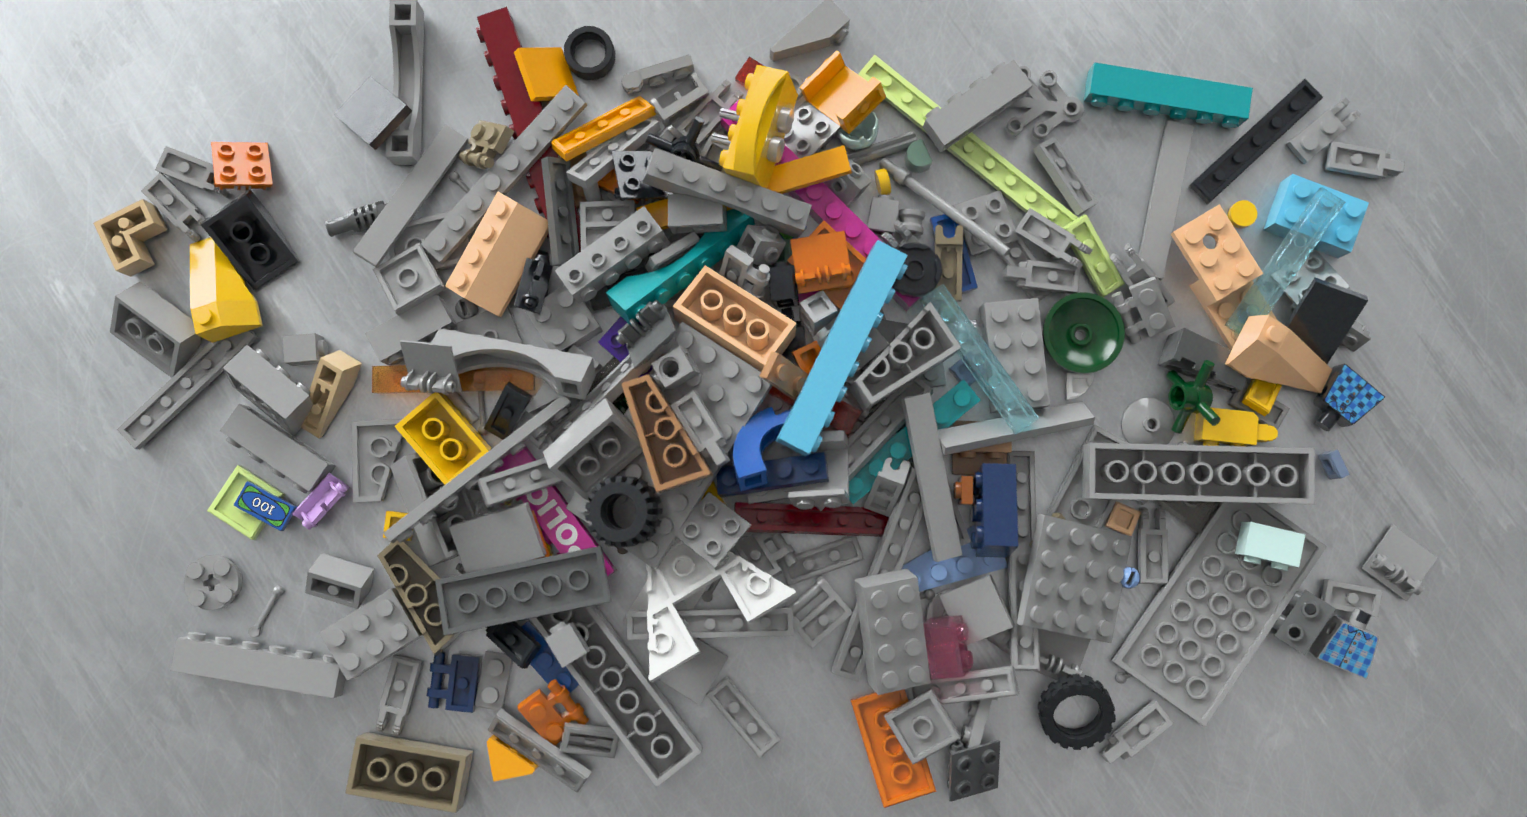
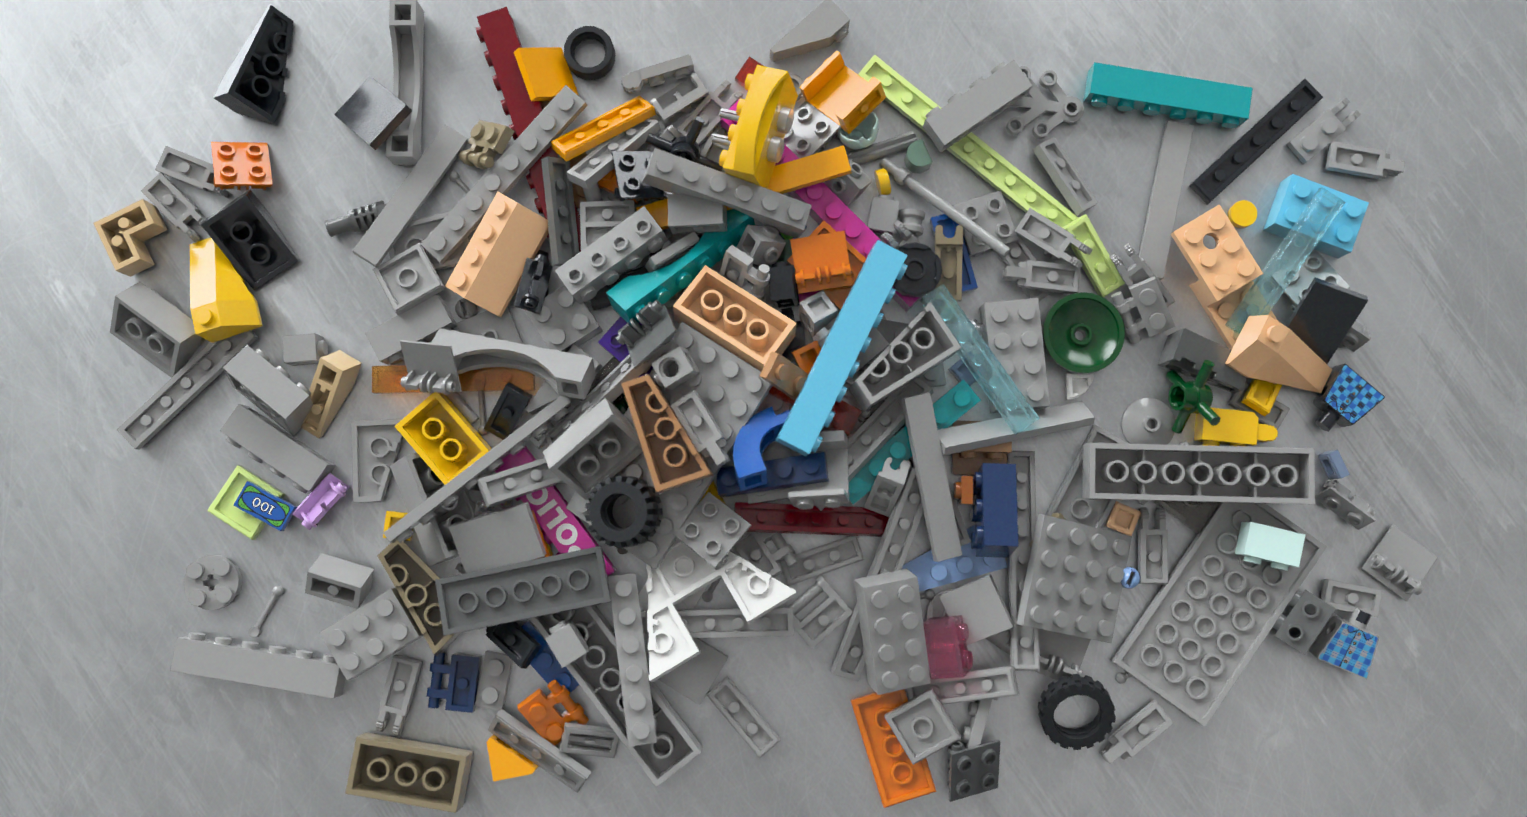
none -> black wedge [213,5,293,124]
none -> light grey plate [608,573,657,747]
none -> light grey hinge [1315,479,1376,530]

